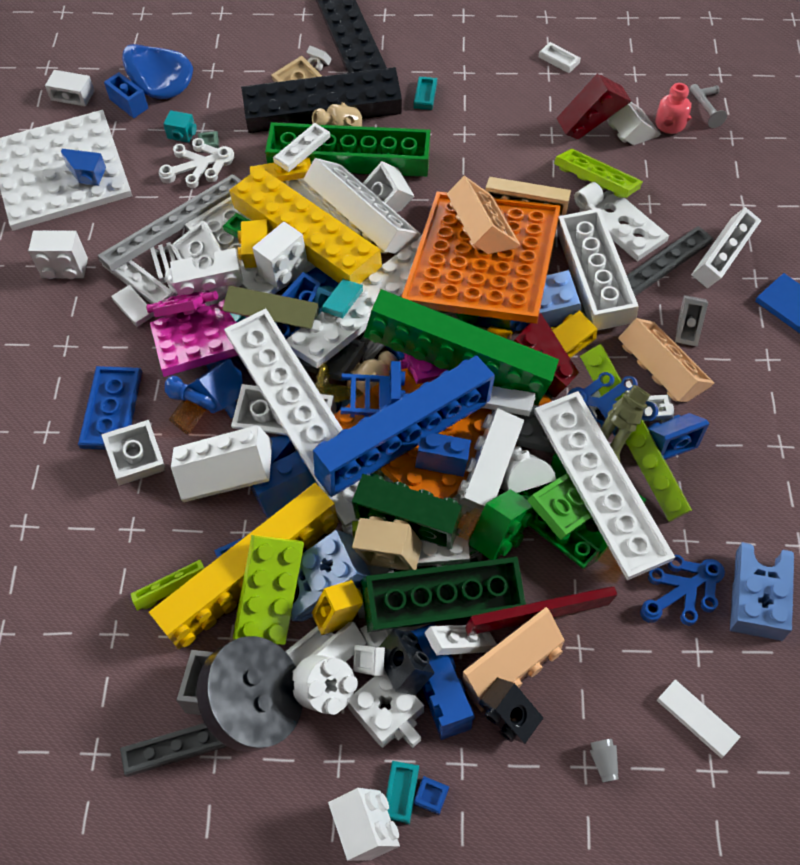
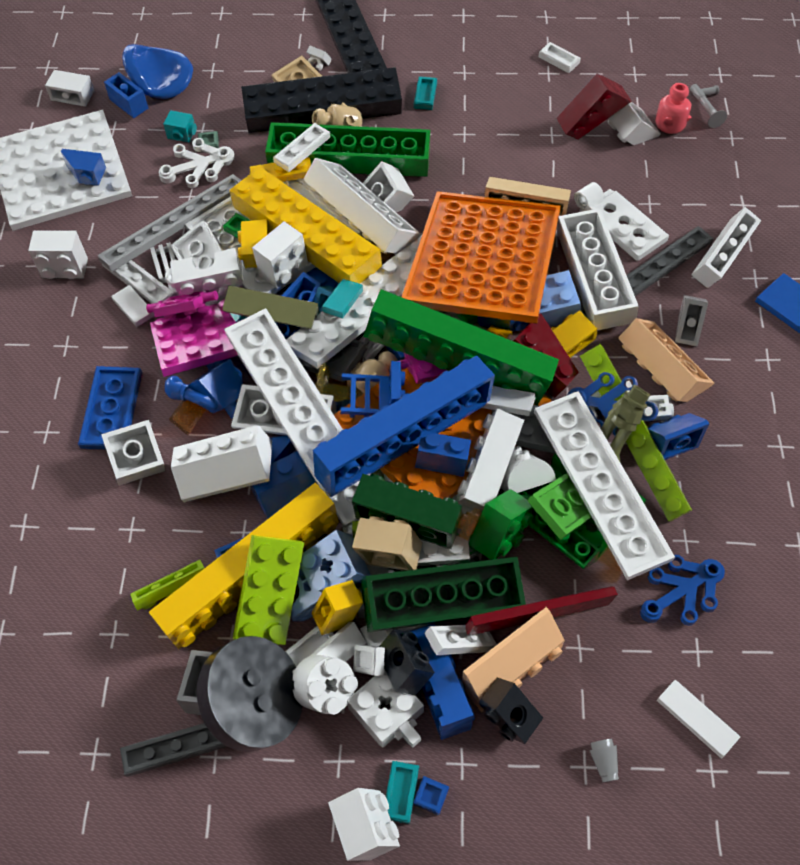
light nougat slope [447,176,520,254] -> none
lime plate [554,149,643,198] -> none
medium blue brick [730,542,794,641] -> none

